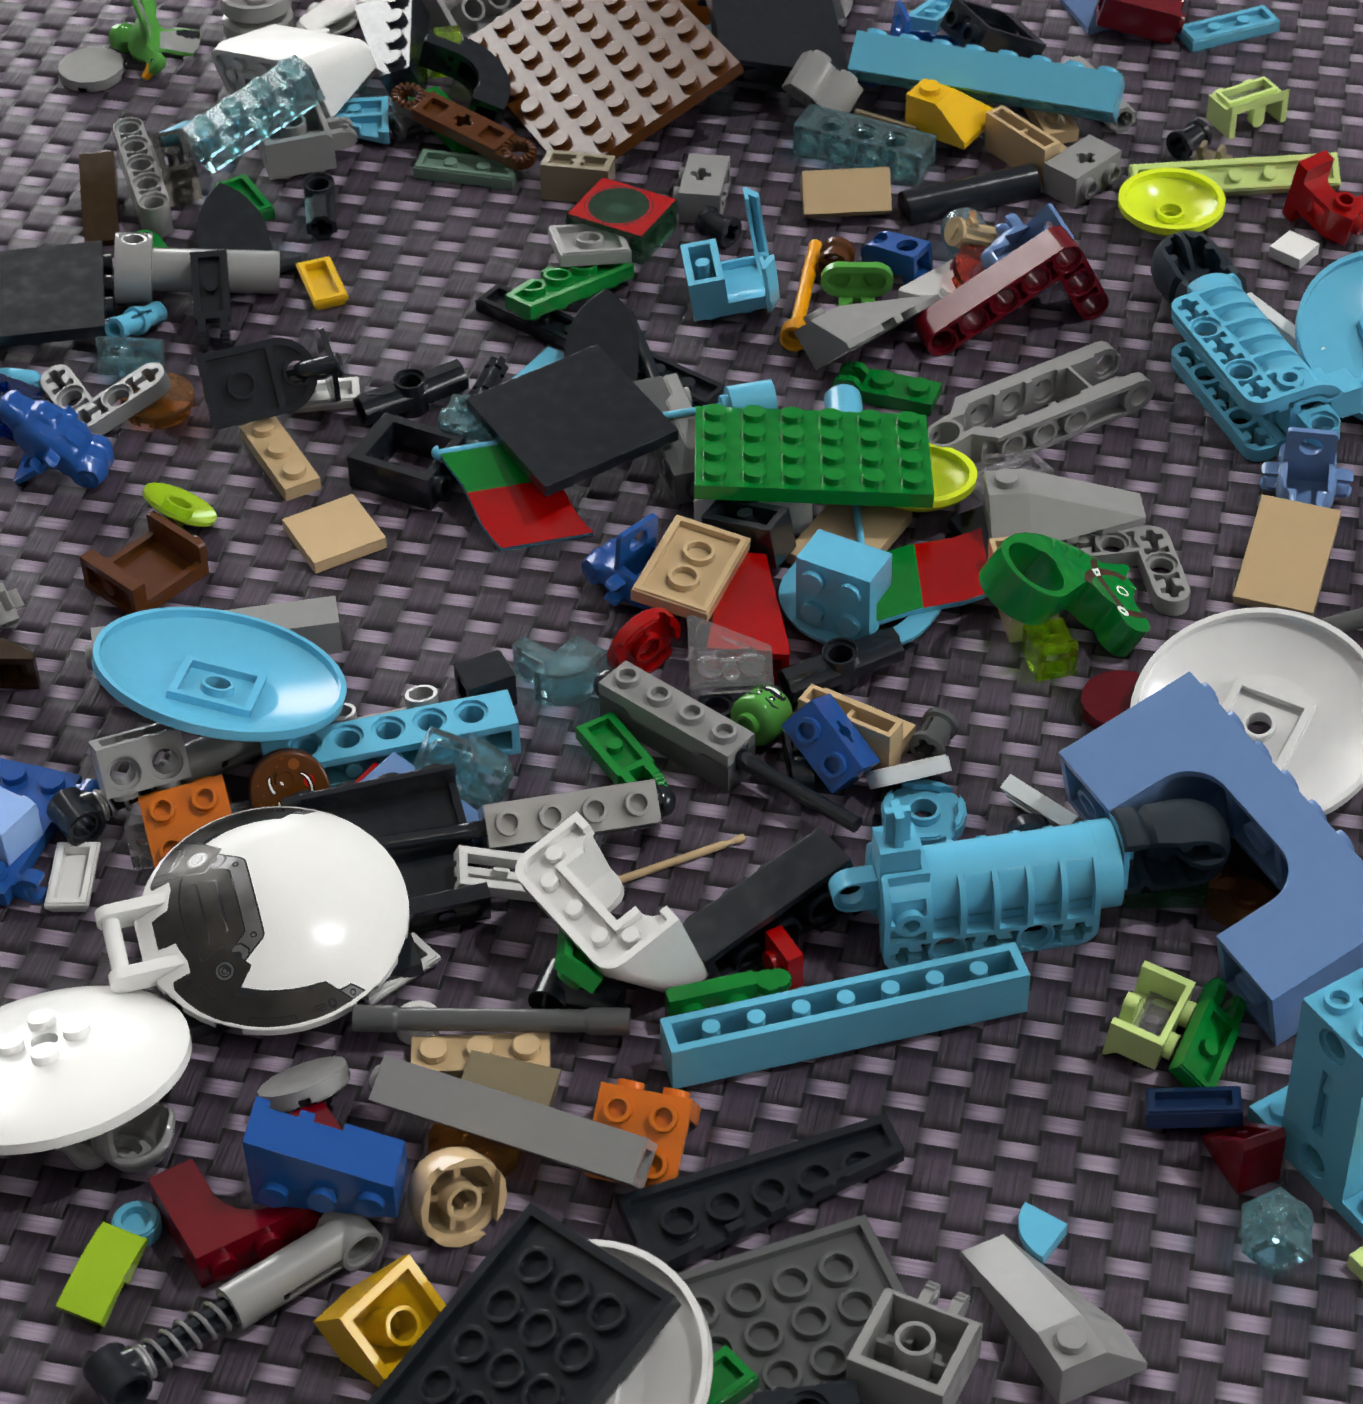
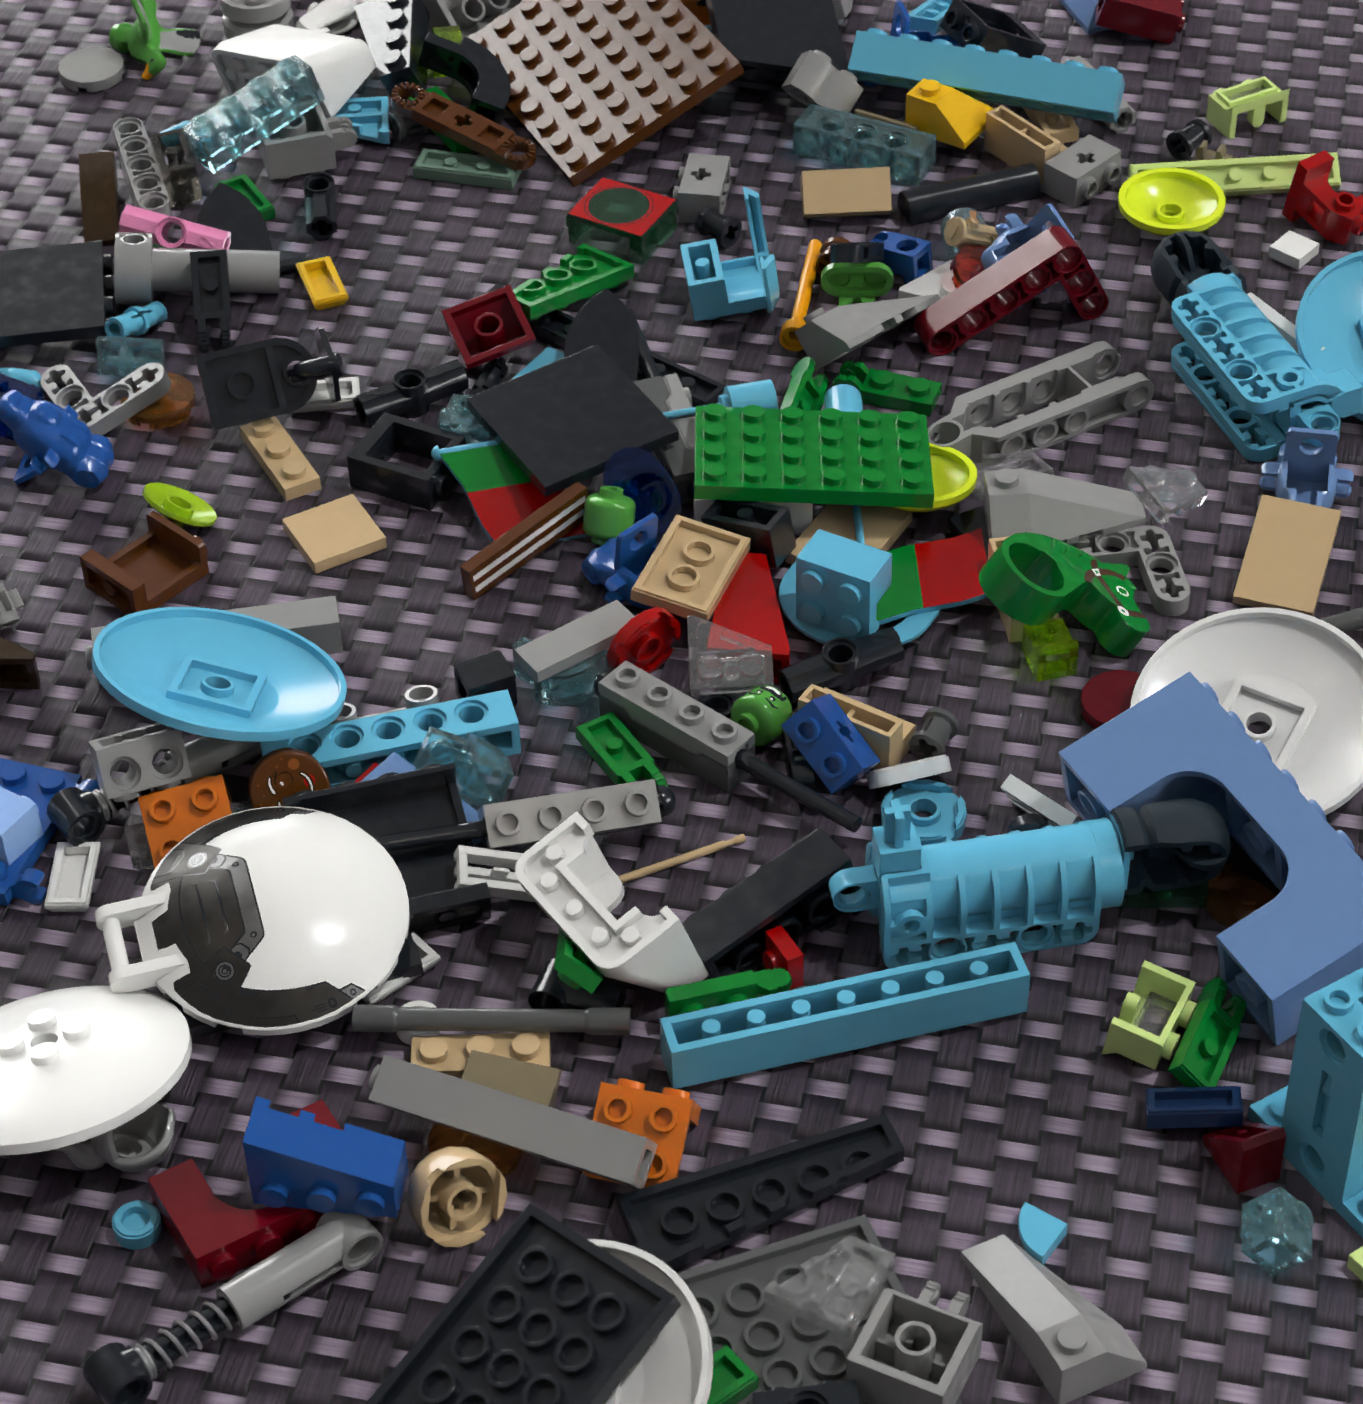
lime slope [56,1222,149,1328] -> none
light grey tile [257,1056,351,1112] -> none
yellow slope [313,1254,446,1388] -> none
dark tan hinge [540,149,616,206] -> none
light grey tile [548,222,631,267] -> none
medium azure tile [1177,5,1280,52] -> none
none -> bright pink piece [119,204,231,250]
none -> dark red slope [441,285,537,369]
none -> reddish brown tile [460,481,588,601]
none -> light grey tile [514,600,634,683]
none -> bright green head [582,486,636,545]
none -> clear blue piece [603,447,681,536]
none -> clear wing [764,1235,895,1339]
none -> green hinge [780,356,829,411]
none -> black piece [830,242,884,263]
none -> clear wing [1122,465,1208,524]

